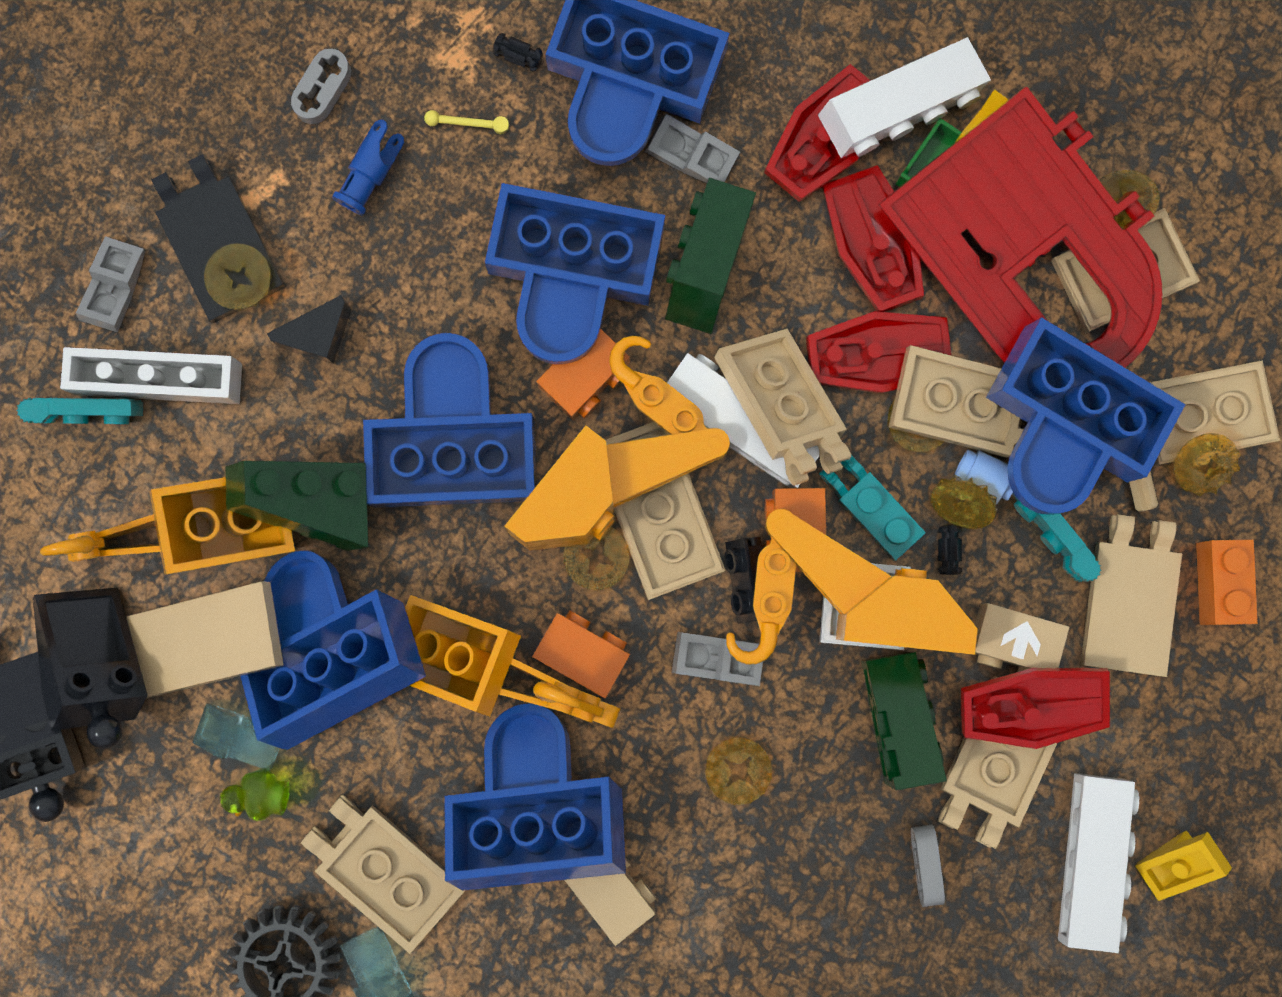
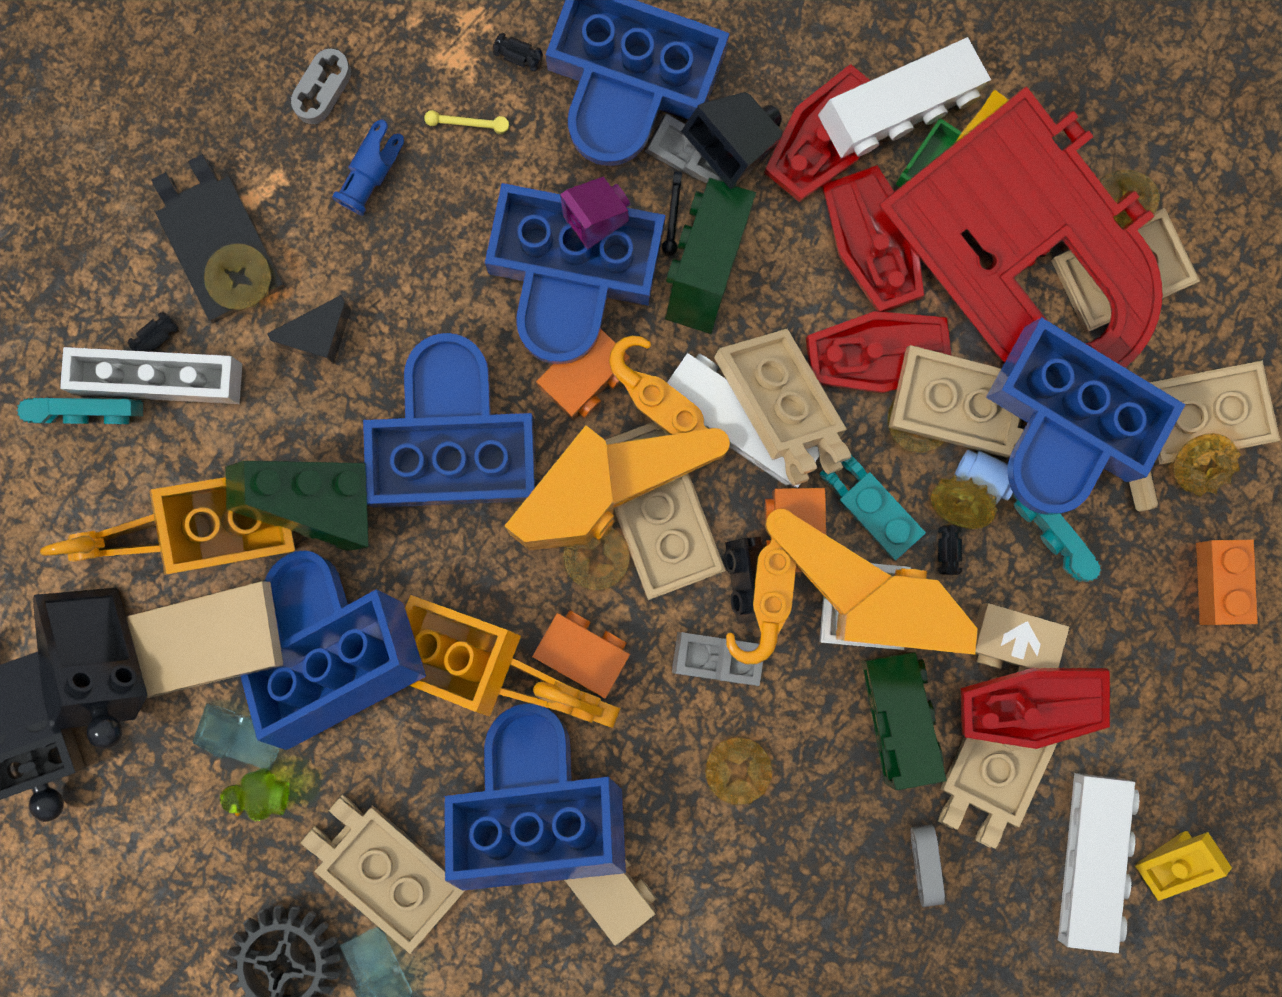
light grey slope [76,237,145,333] -> none
tan tile [1080,515,1182,677] -> none
none -> black piece [127,312,178,352]
none -> magenta slope [560,177,630,250]
none -> black hinge [662,170,682,255]
none -> black torso [681,92,782,190]

